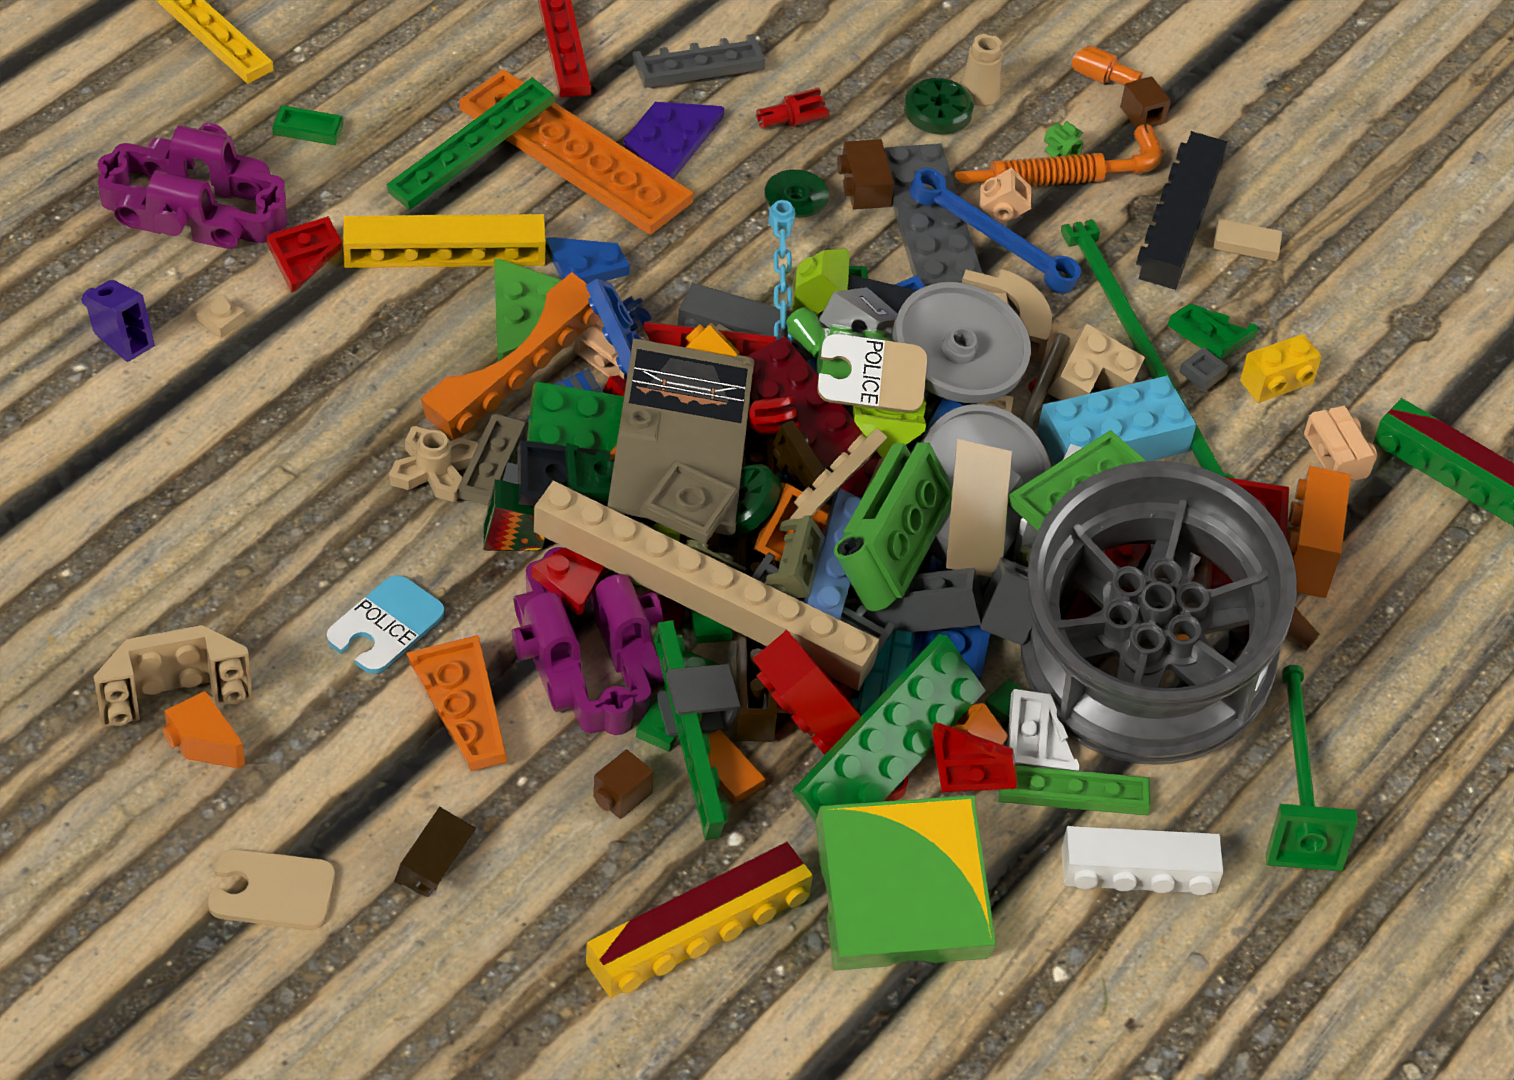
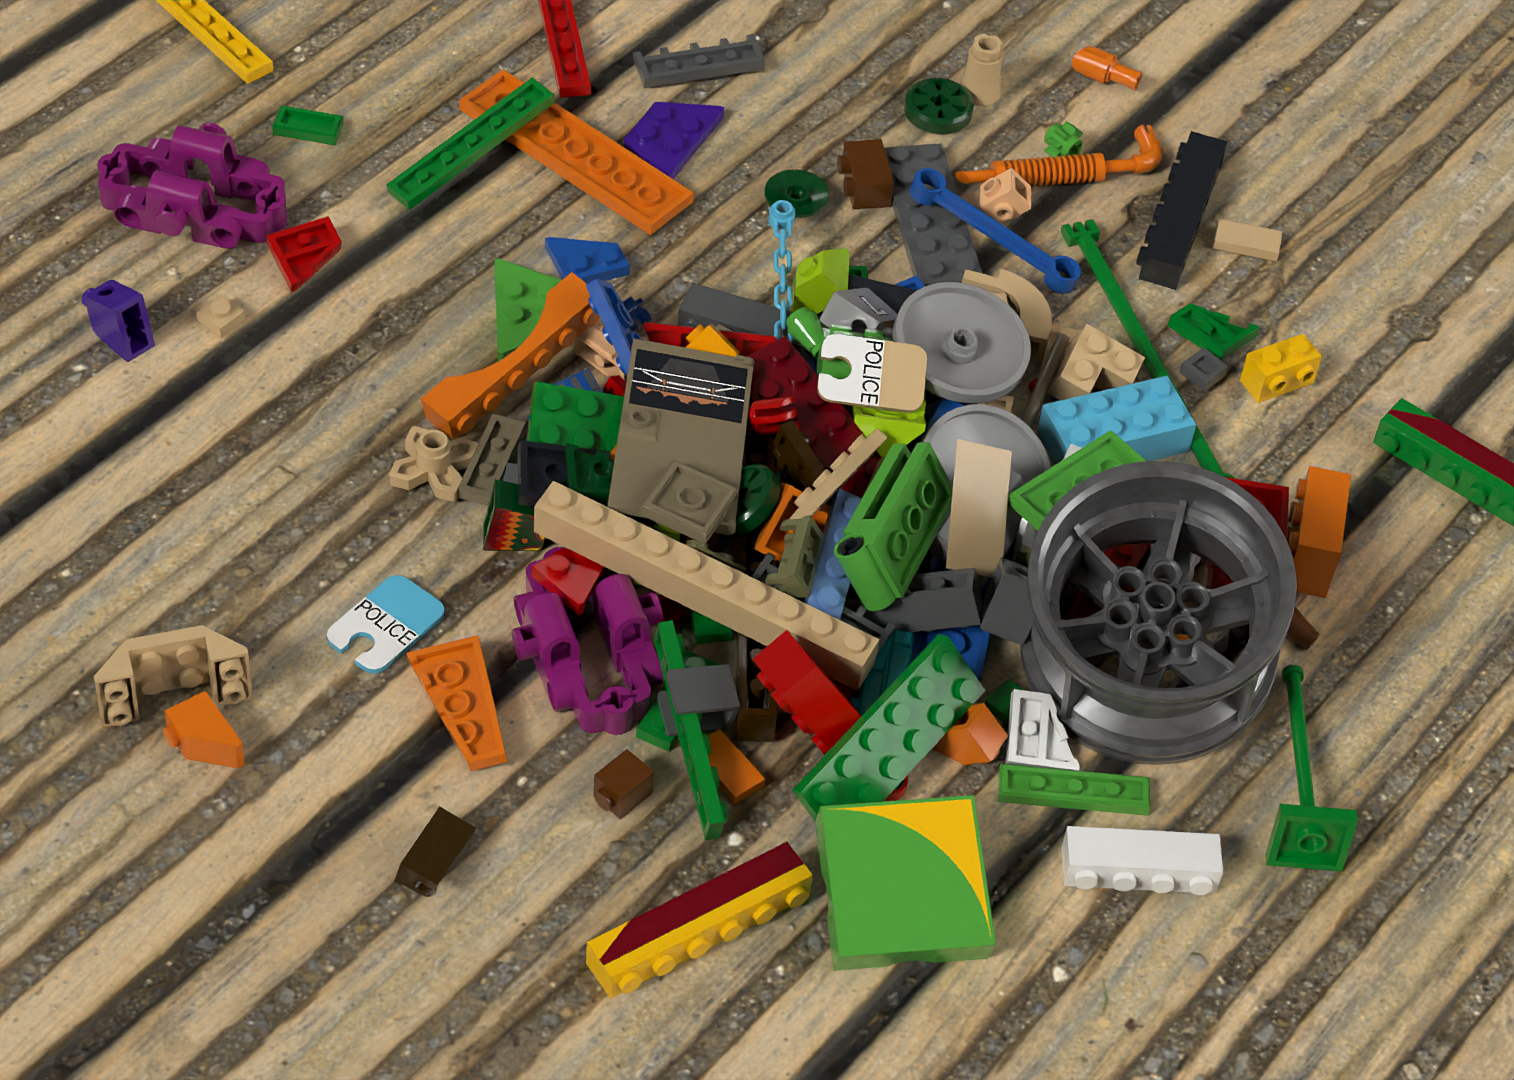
tan piece [208,849,335,930] -> none
yellow brick [343,214,546,268] -> none
red arm [756,87,830,129] -> none
red wing [932,723,1018,792] -> none
reddish brown brick [1120,76,1171,129] -> none
light nougat brick [1304,406,1377,481] -> none

